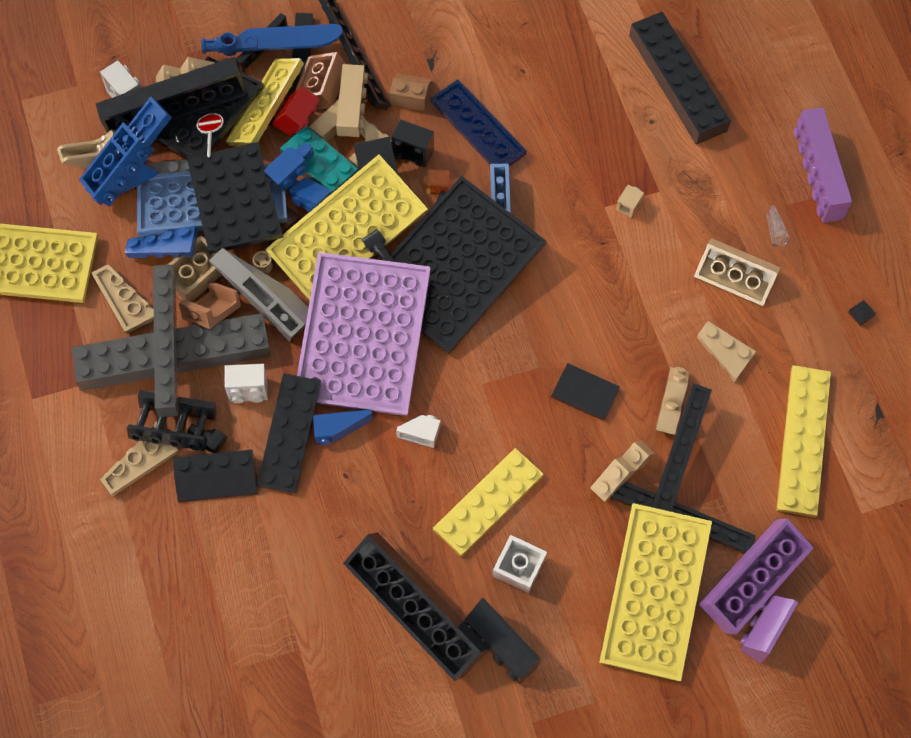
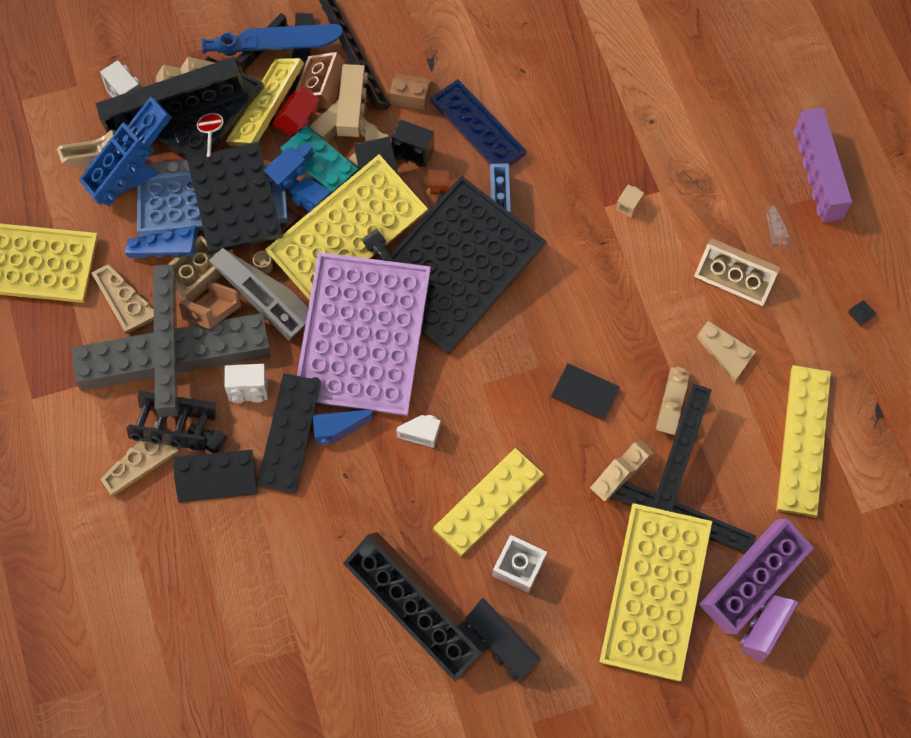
black brick [629,11,731,145] -> none

